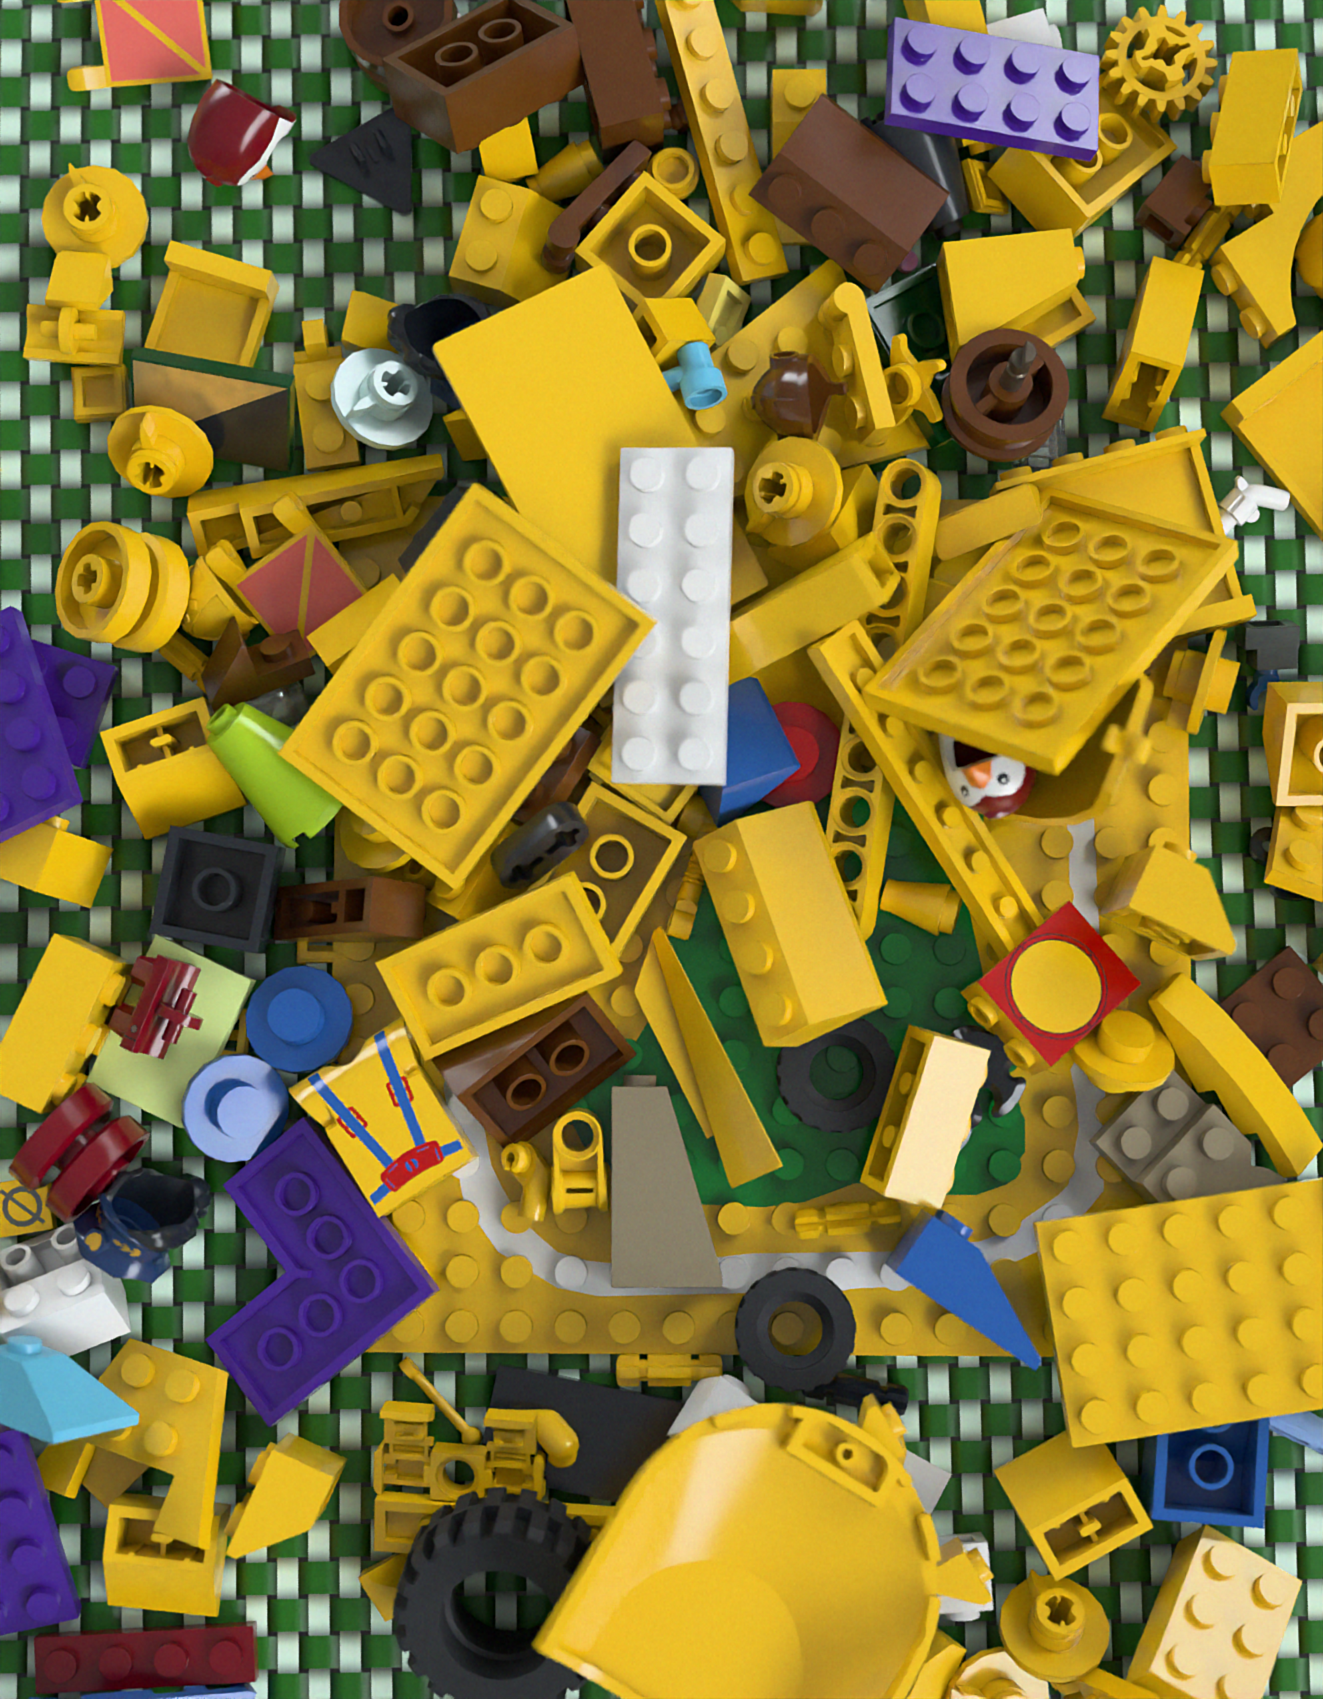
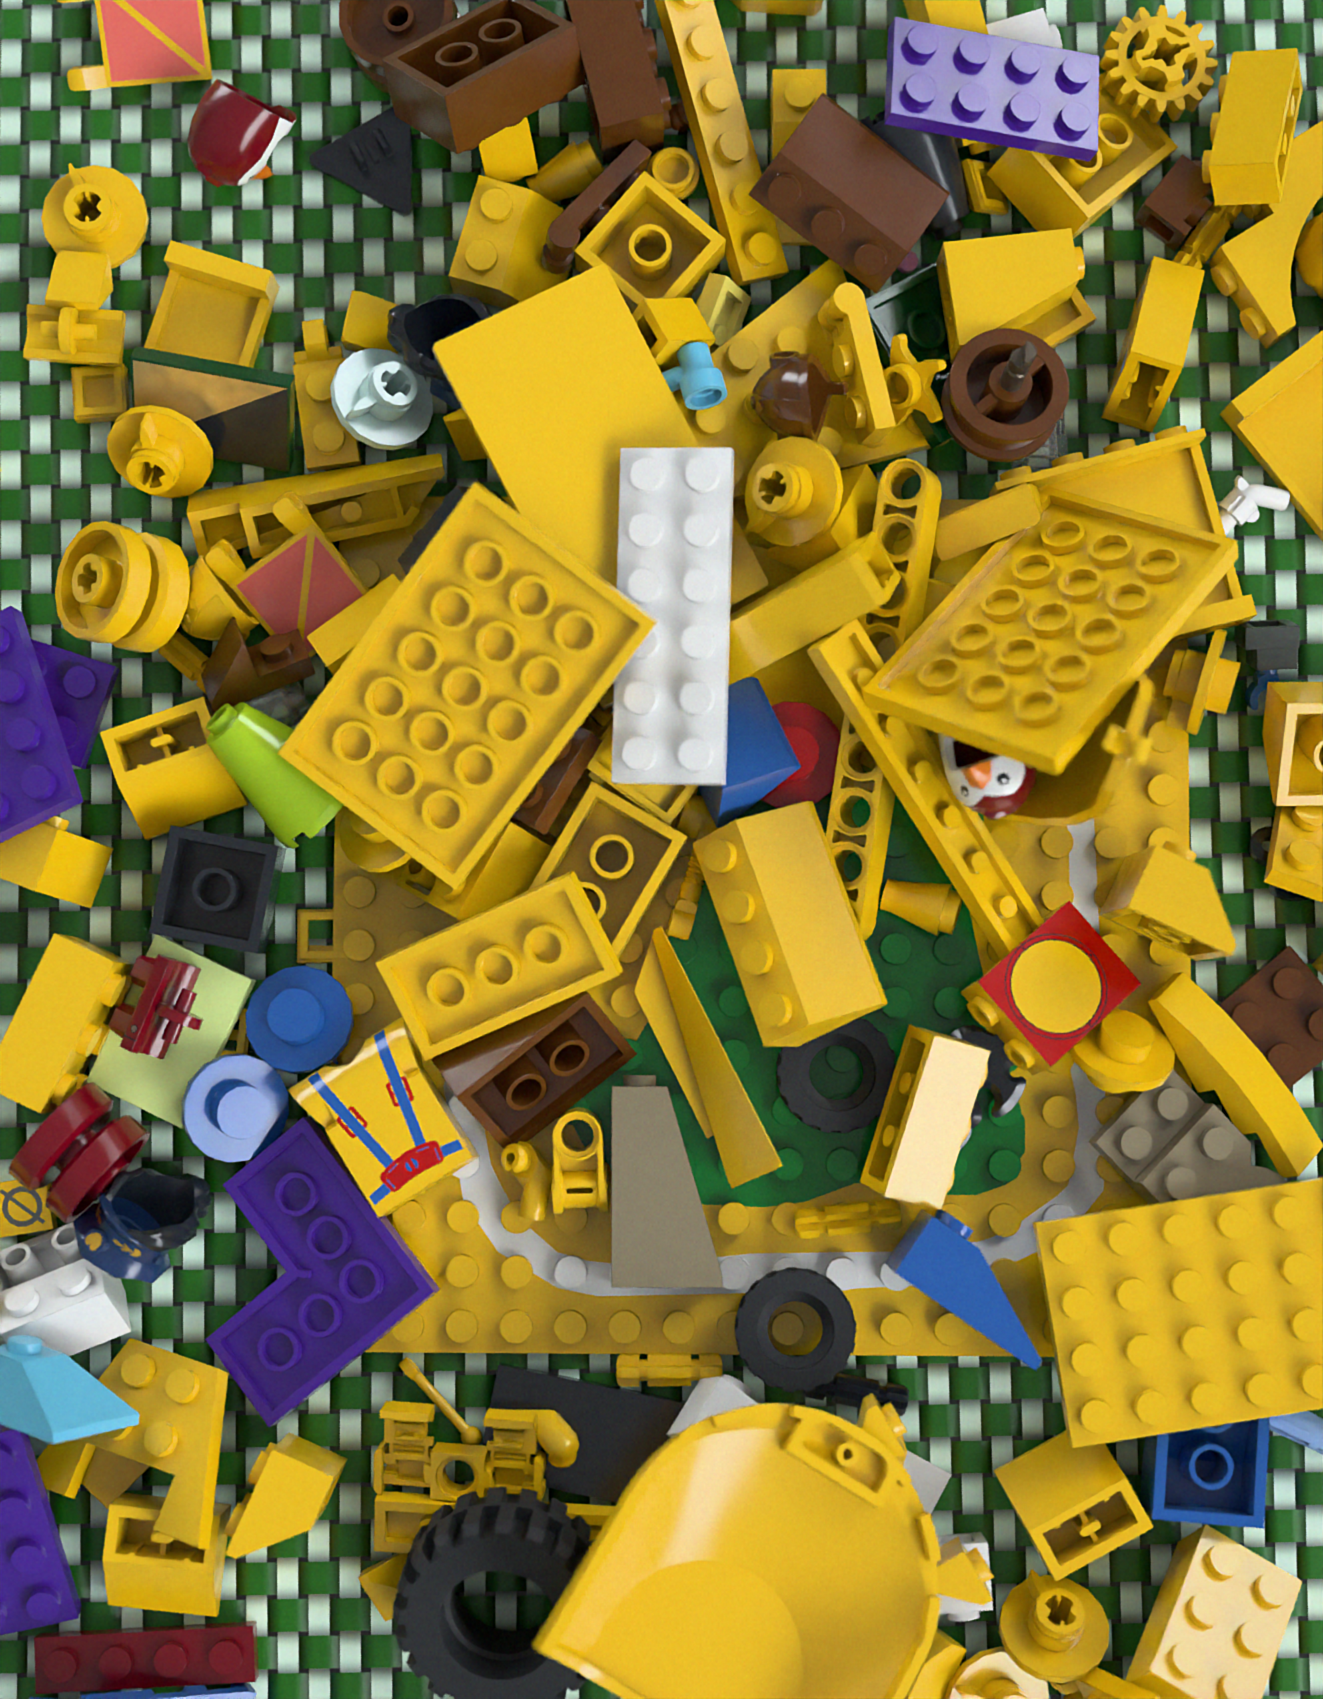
reddish brown slope [273,876,426,943] -> none
black beam [490,802,589,890] -> none

